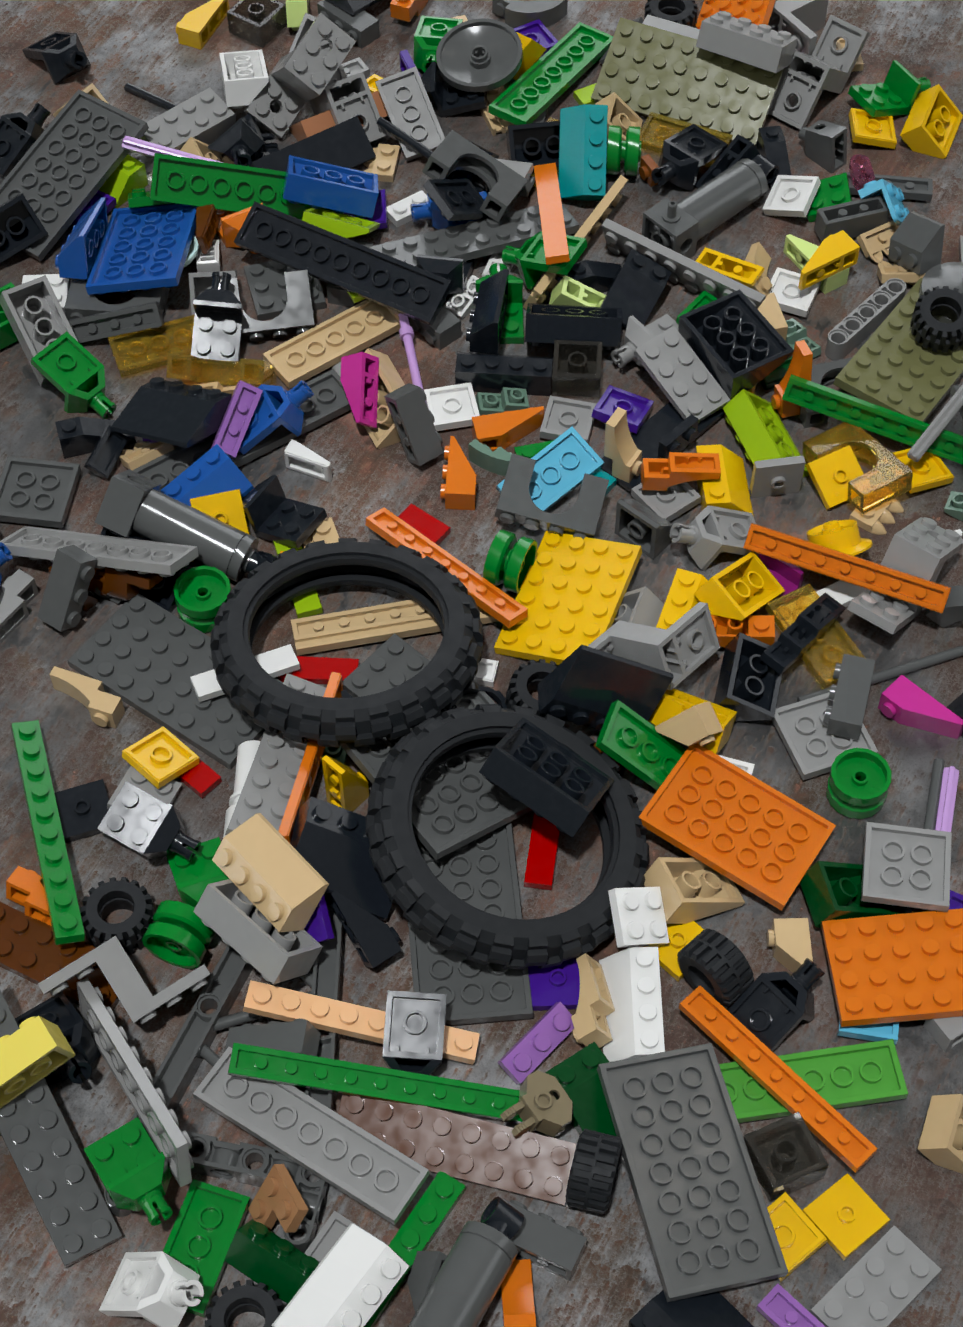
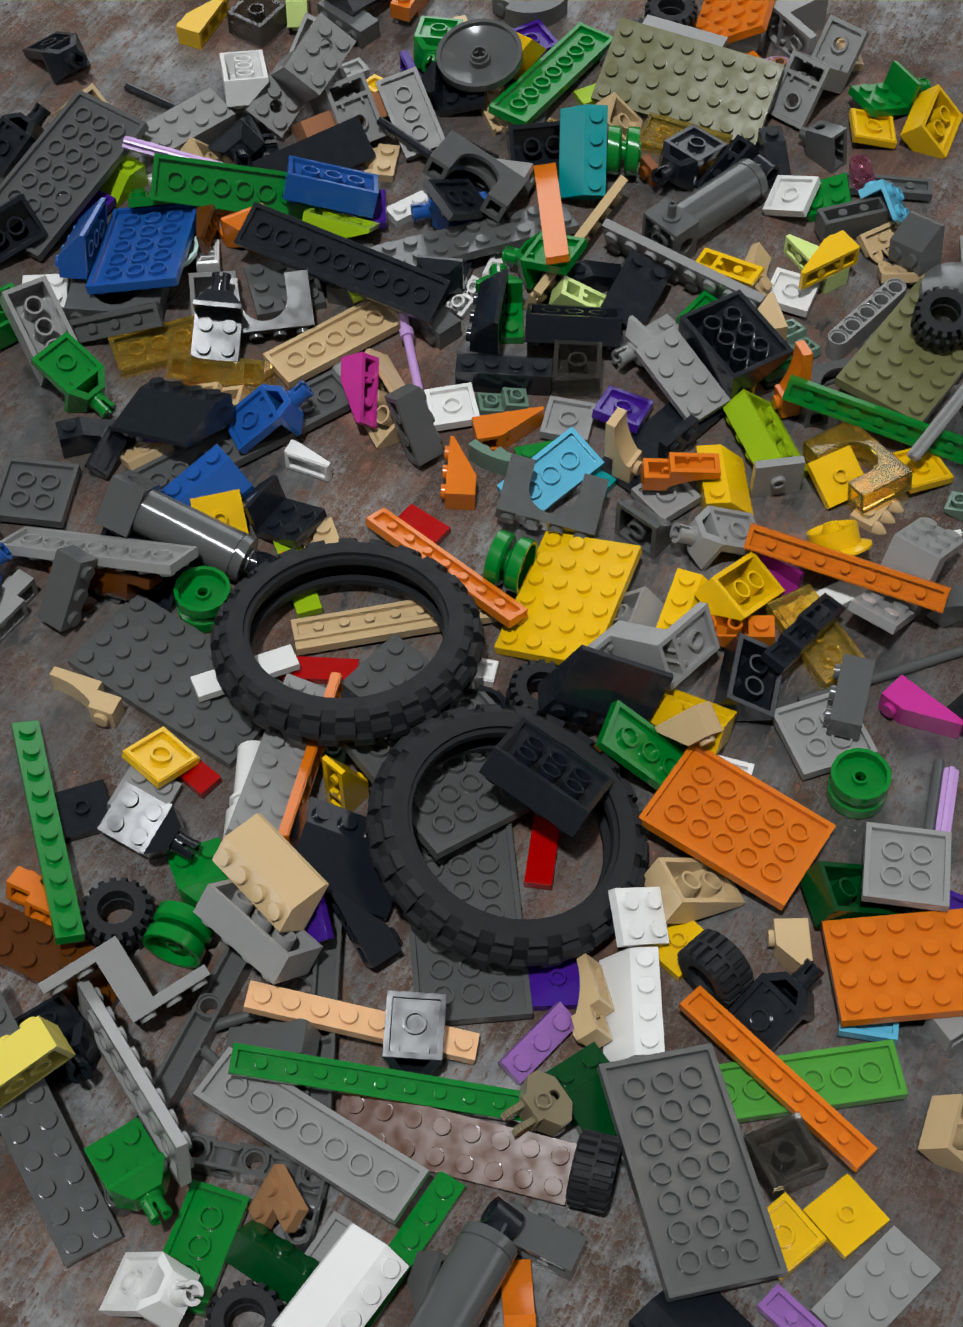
medium lavender plate [211,380,263,459] -> none
light grey brick [696,11,798,73] -> none

